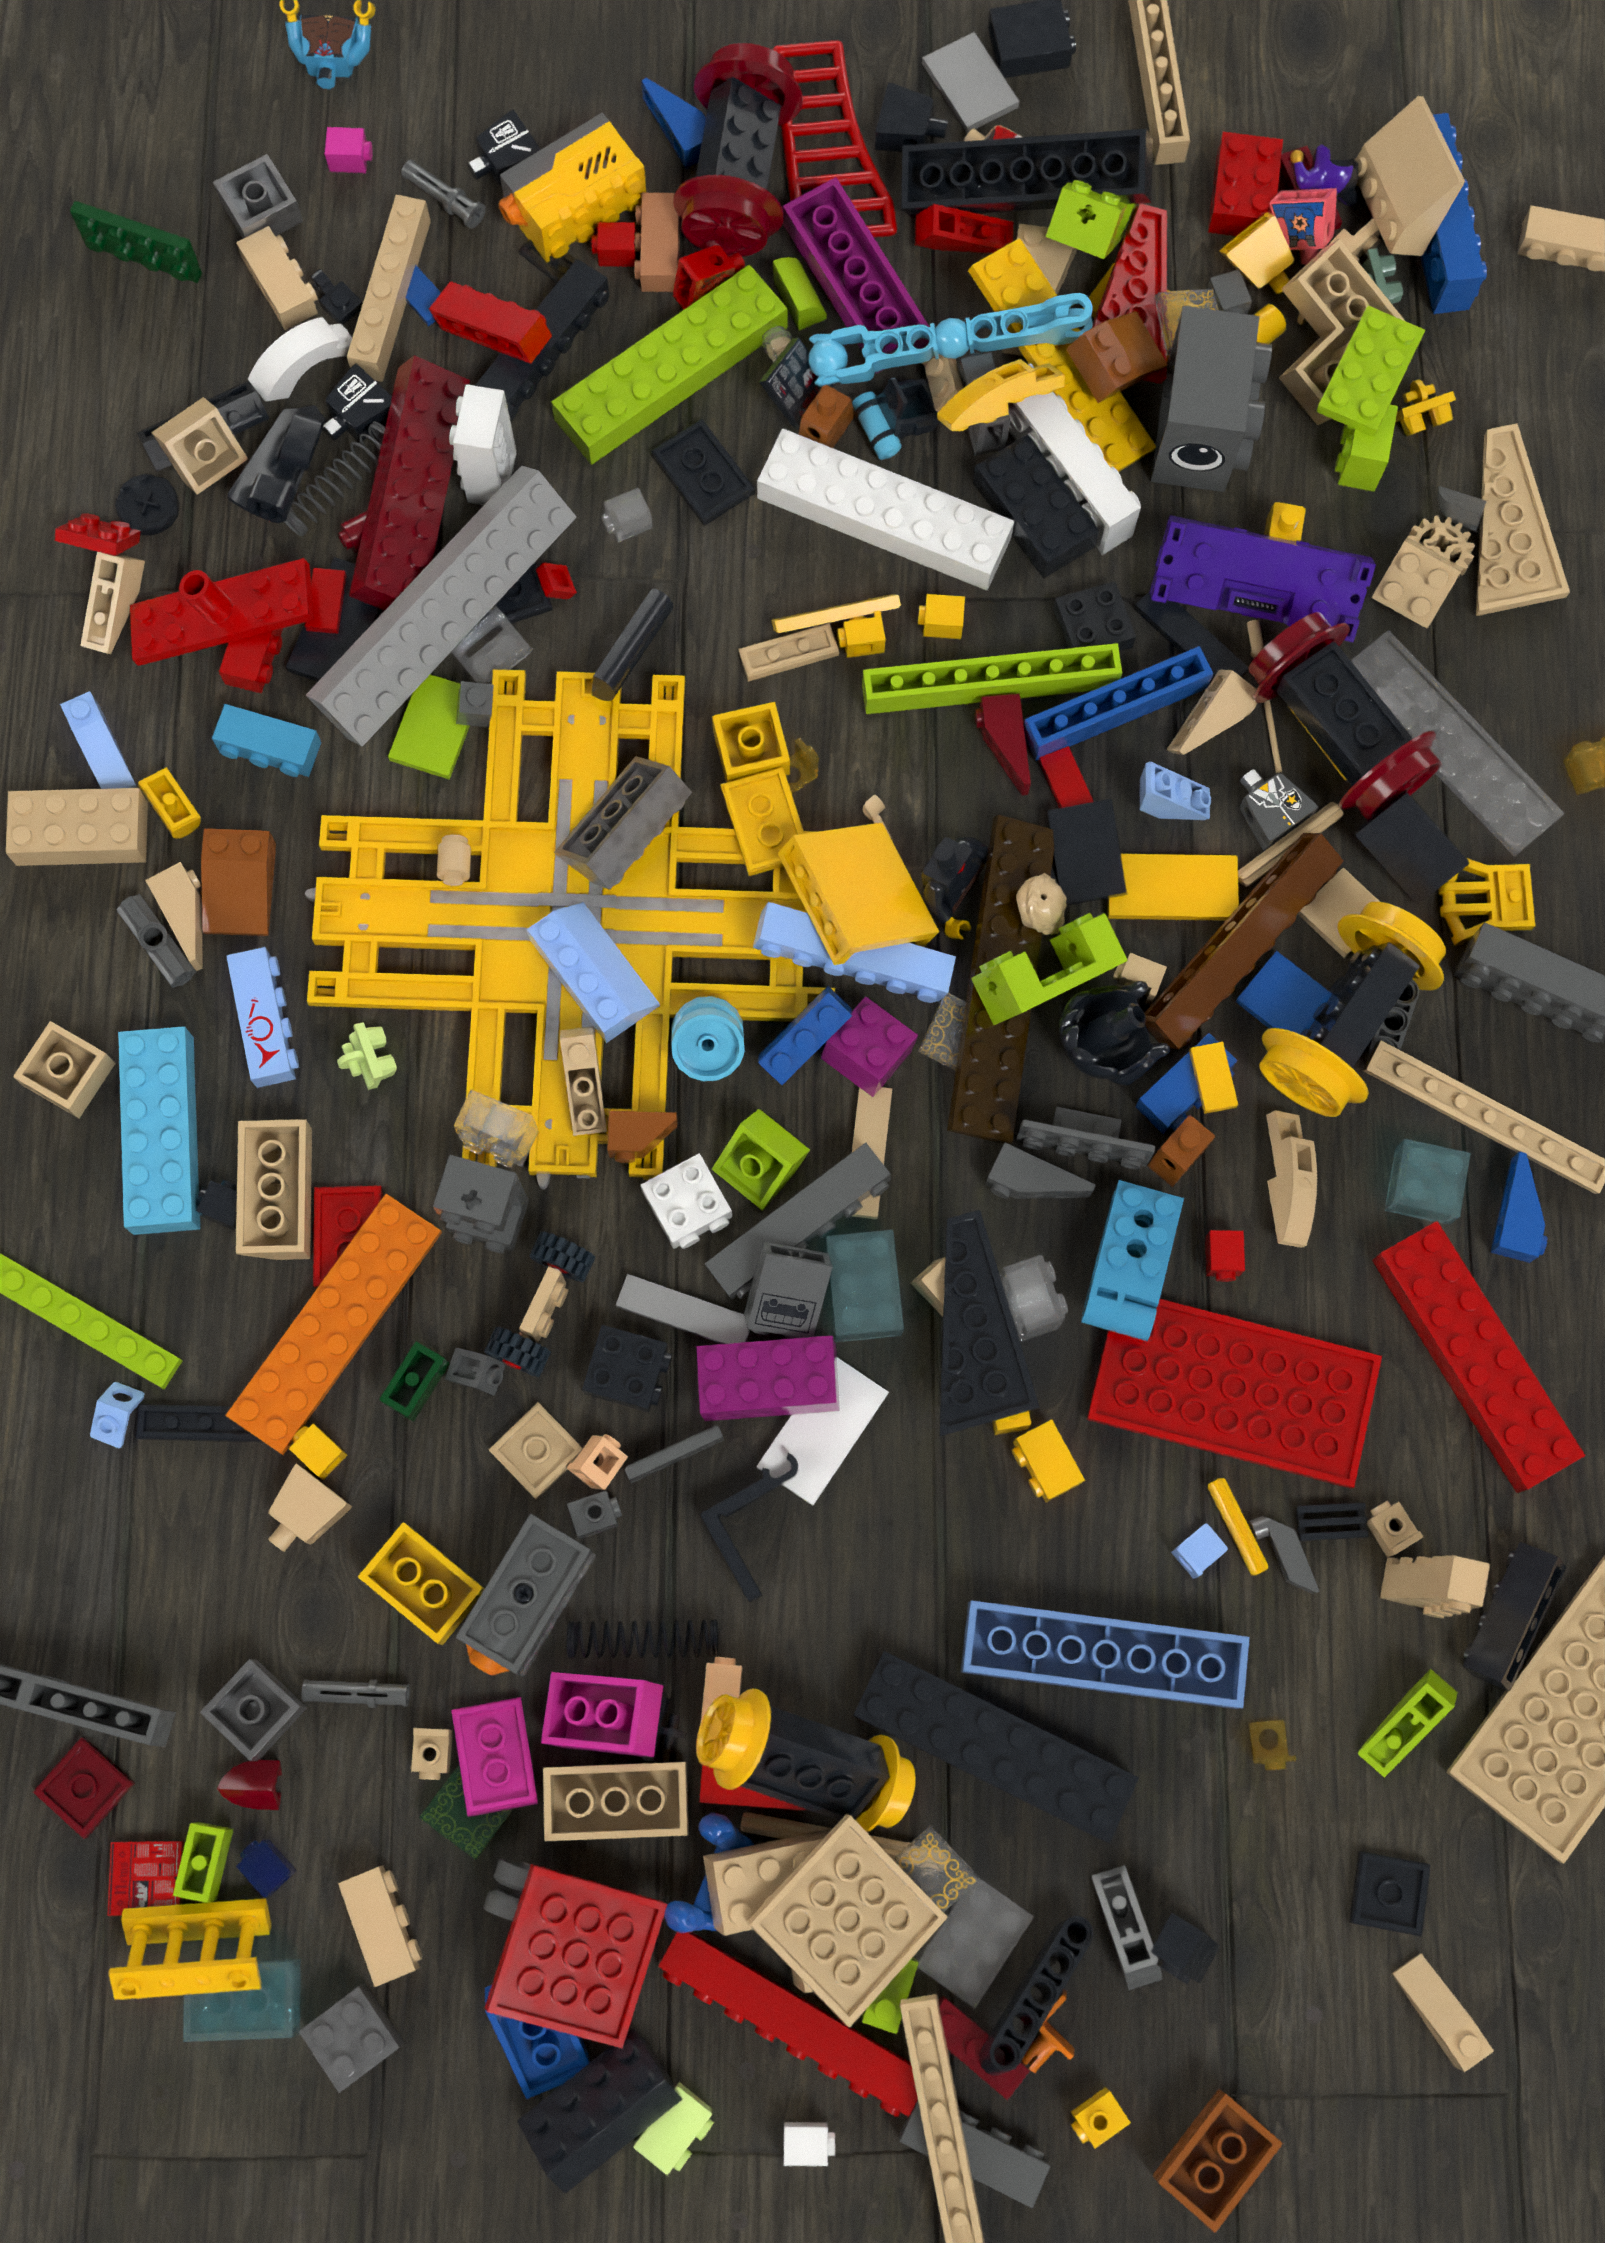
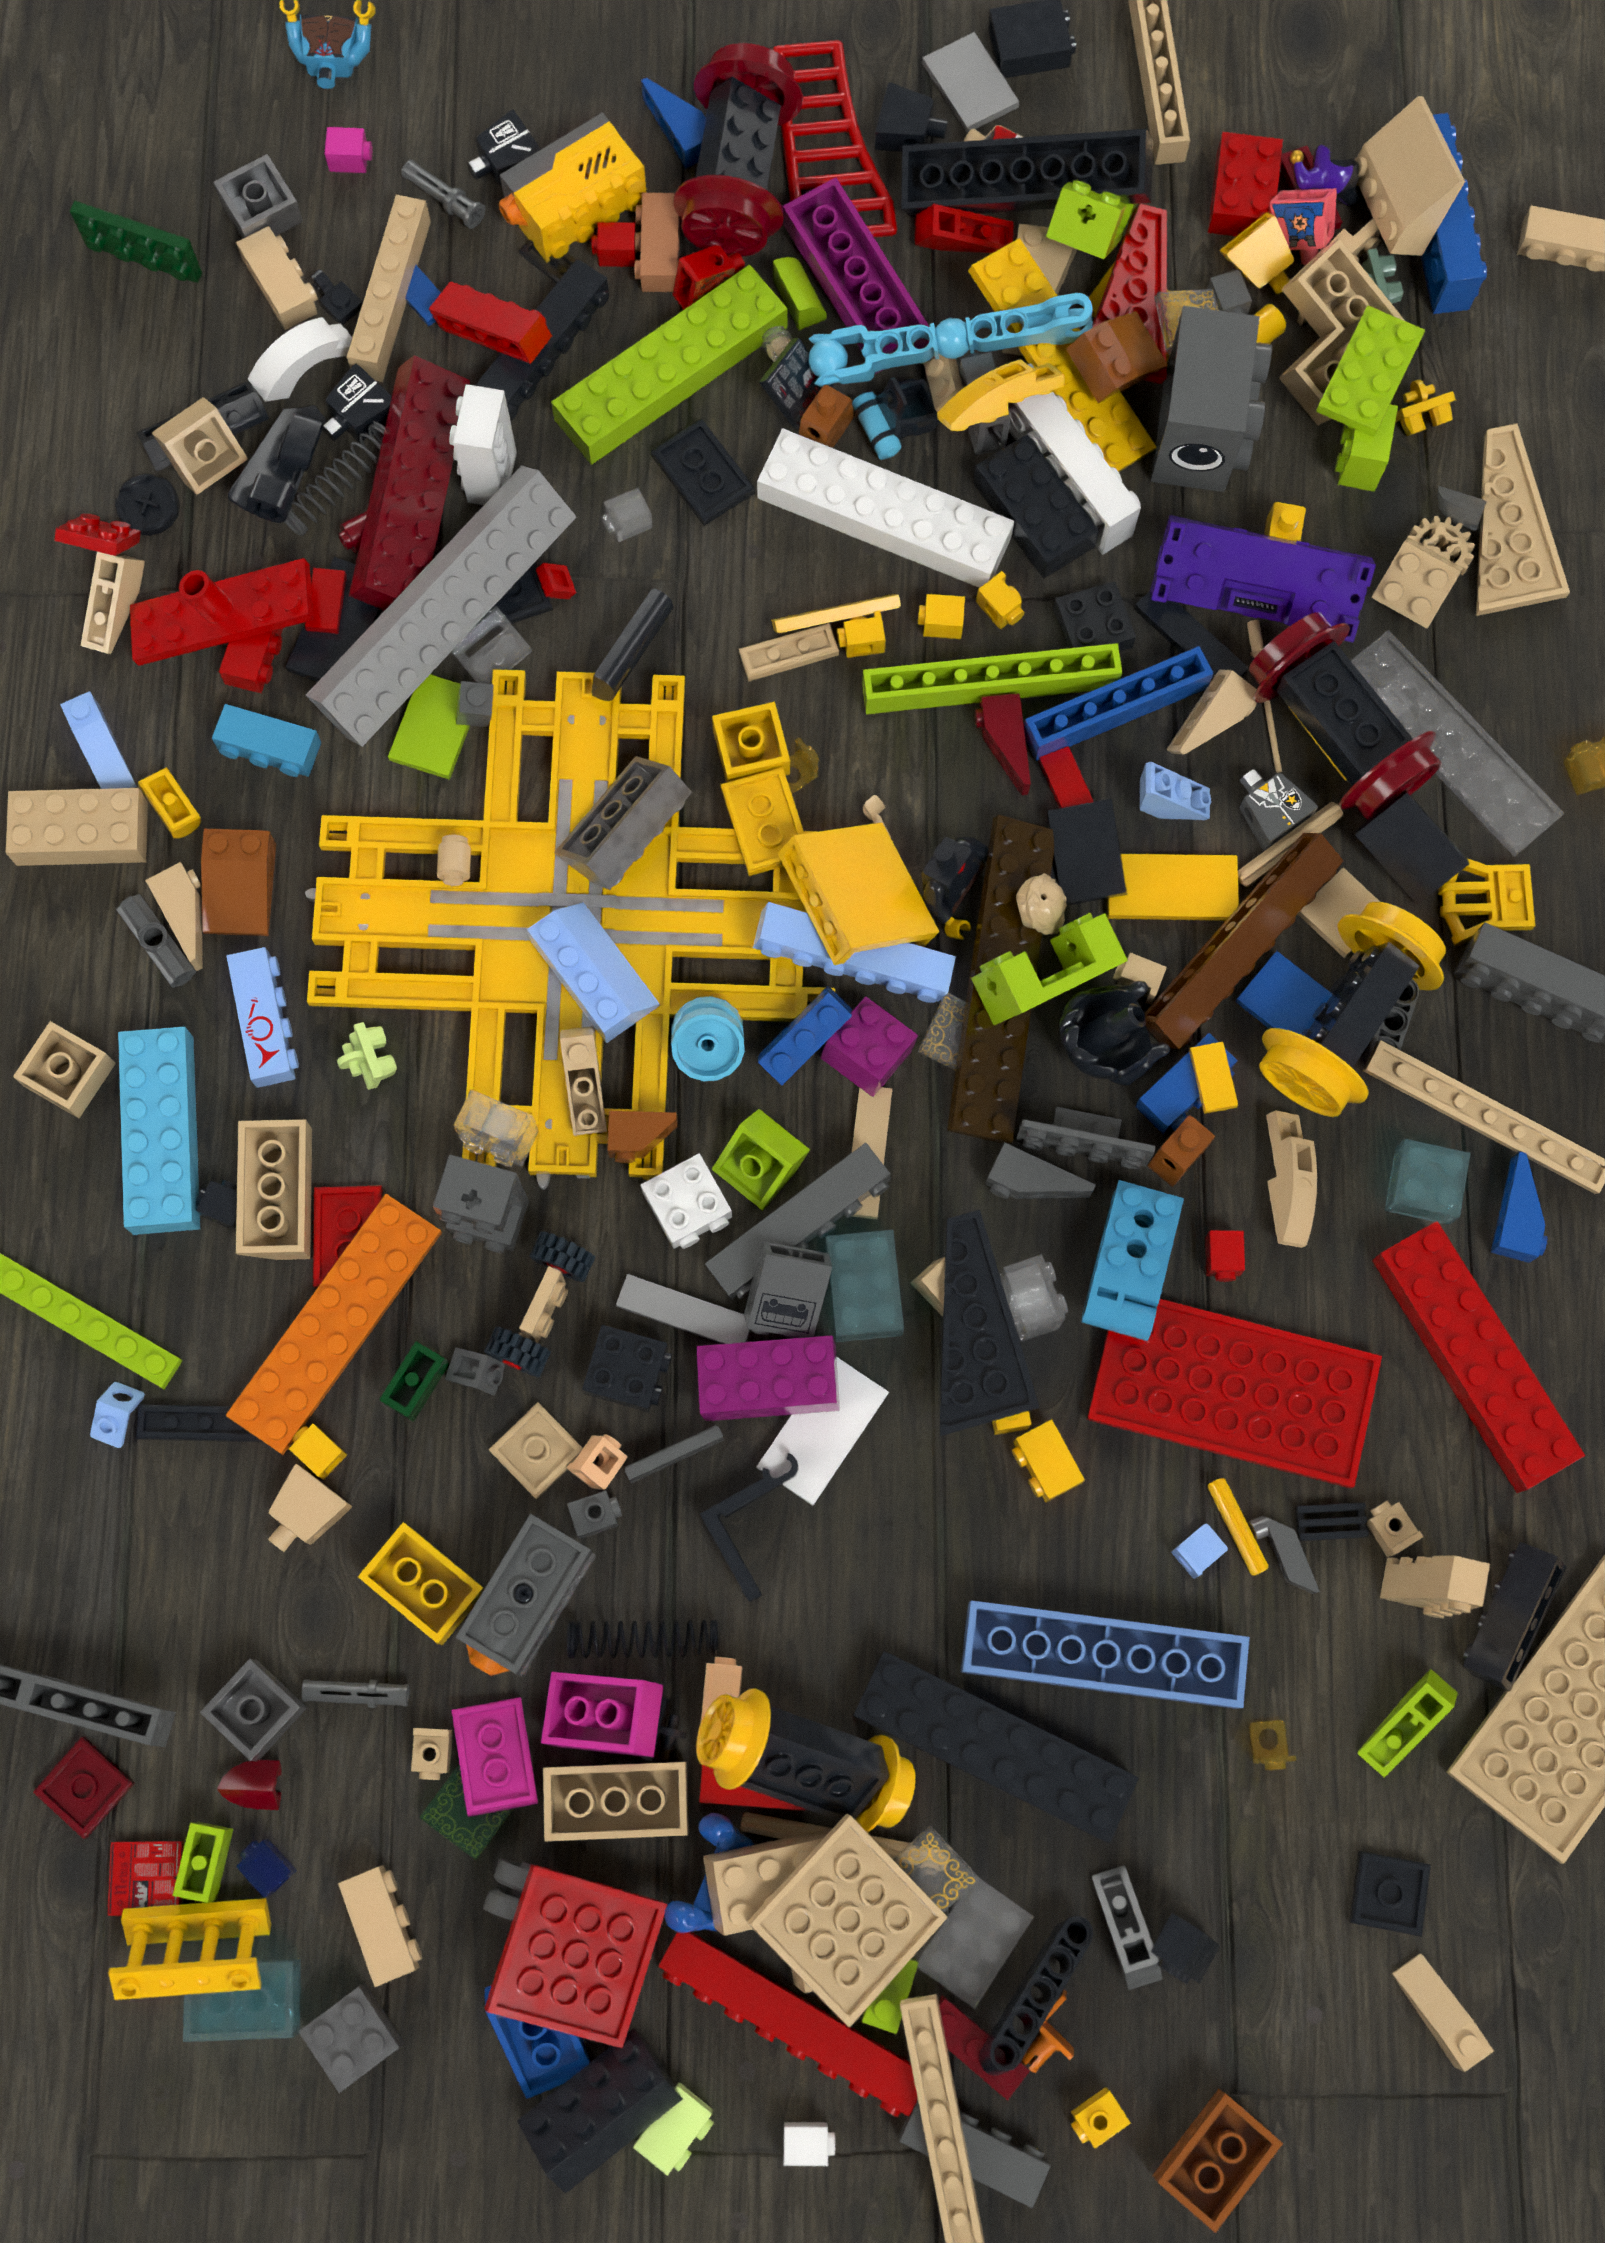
none -> yellow brick [976,571,1025,629]

